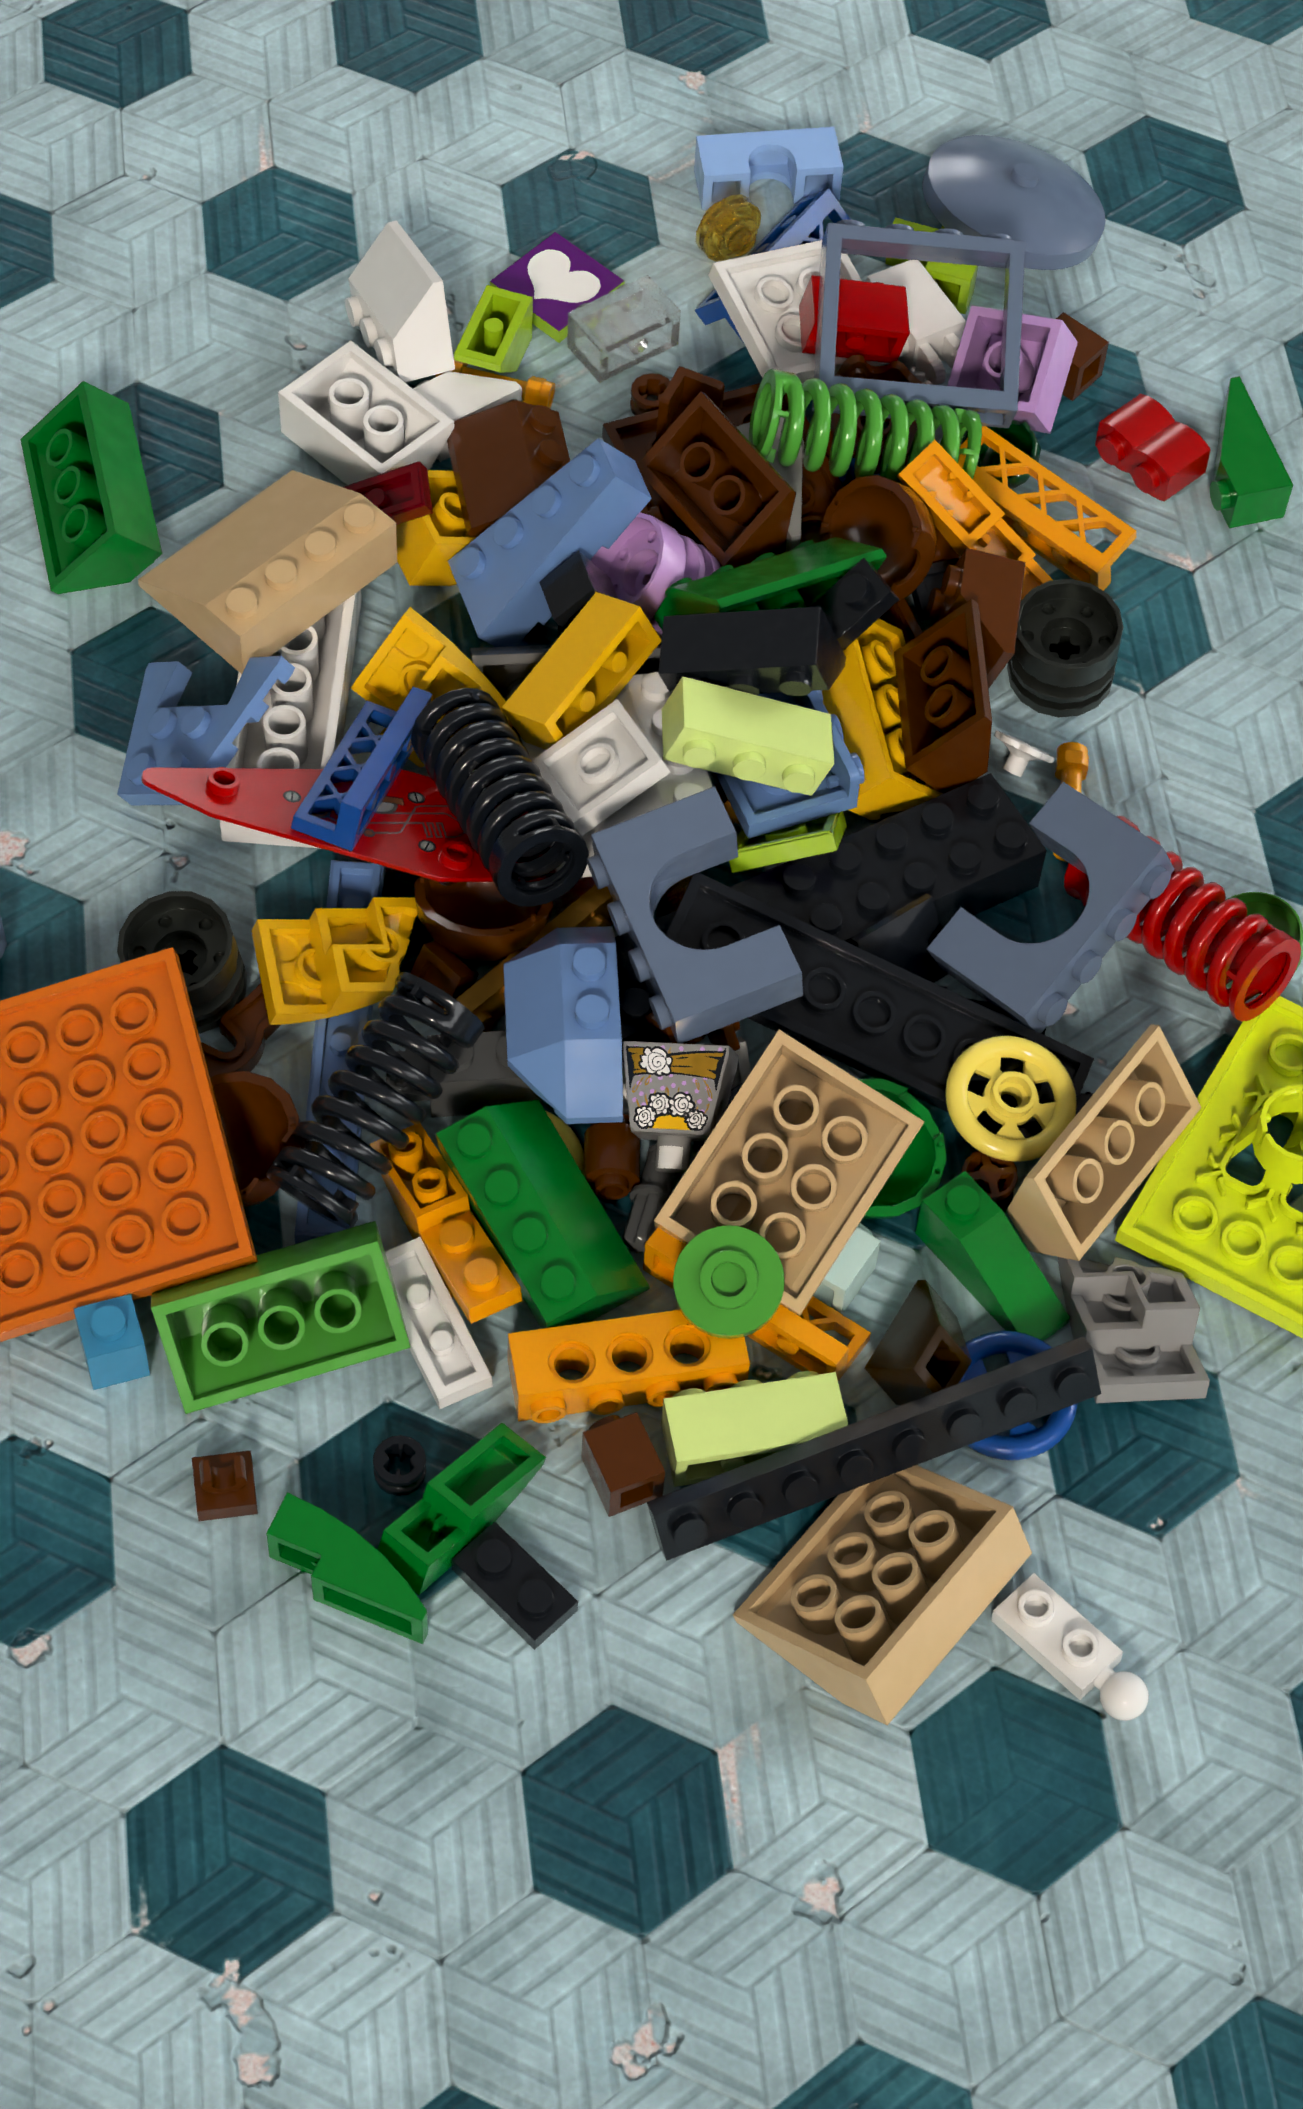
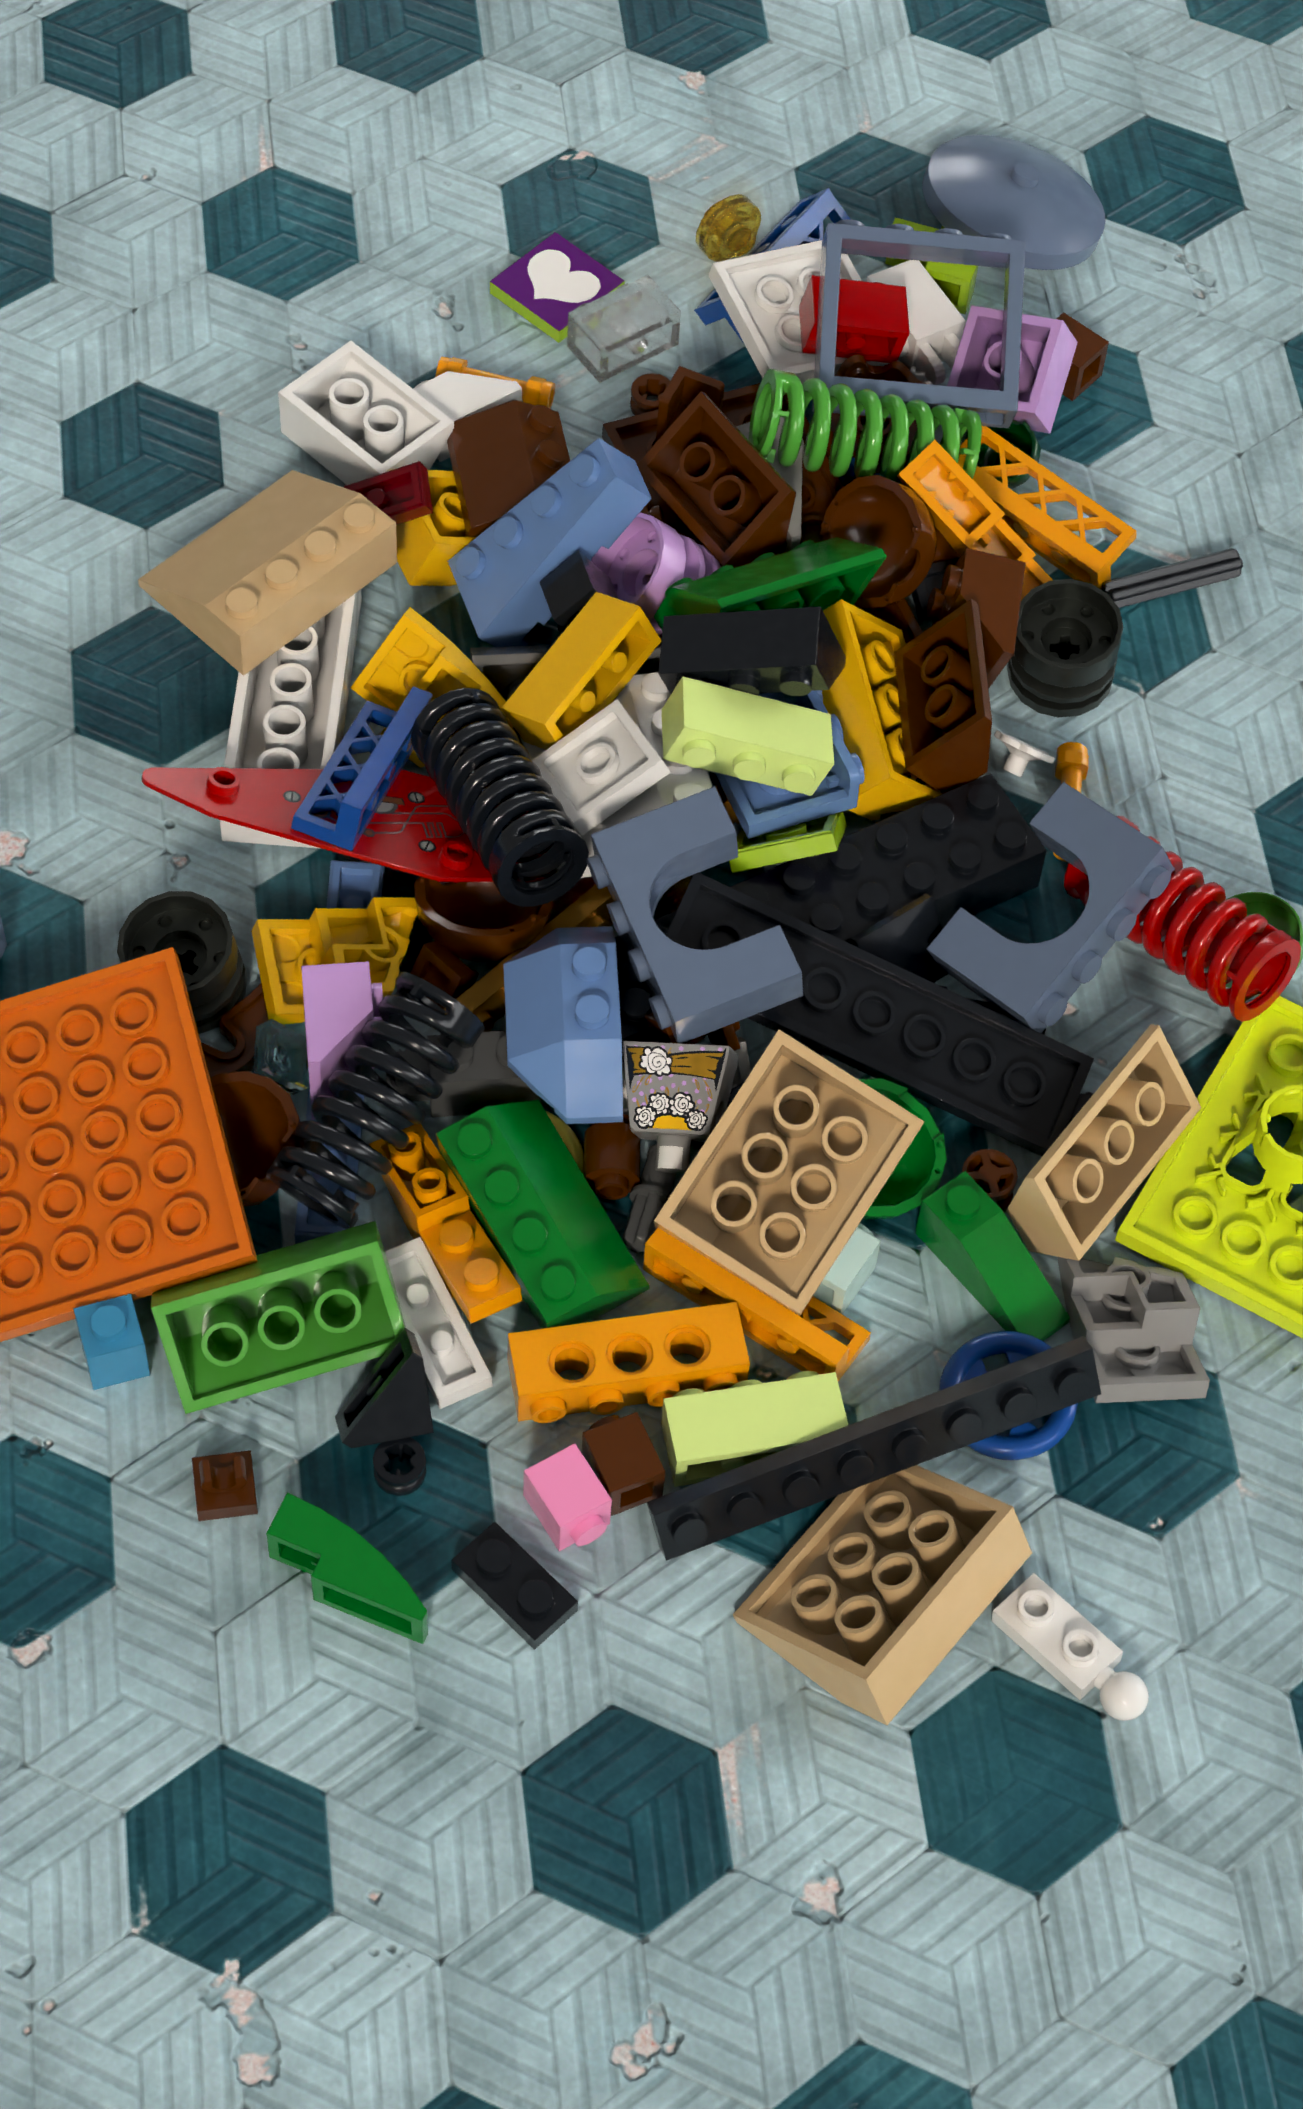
green slope [20,381,162,594] -> none
medium blue wing [117,656,295,806] -> none
white slope [345,220,455,383] -> none
green slope [377,1423,546,1595] -> none
lime slope [454,285,533,373] -> none
bright green piece [673,1225,784,1339] -> none
light blue arch [694,126,843,210] -> none
black plate [810,558,900,650] -> none
dark brown slope [864,1280,972,1405] -> none
light yellow plate [945,1036,1077,1162] -> none
red brick [1095,394,1211,501] -> none
green slope [1210,376,1293,529] -> none
none -> clear light blue plate [253,1019,309,1095]
none -> lavender slope [301,961,383,1120]
none -> black slope [335,1328,434,1449]
none -> bright pink brick [523,1443,612,1552]
none -> black axle [1102,548,1243,608]

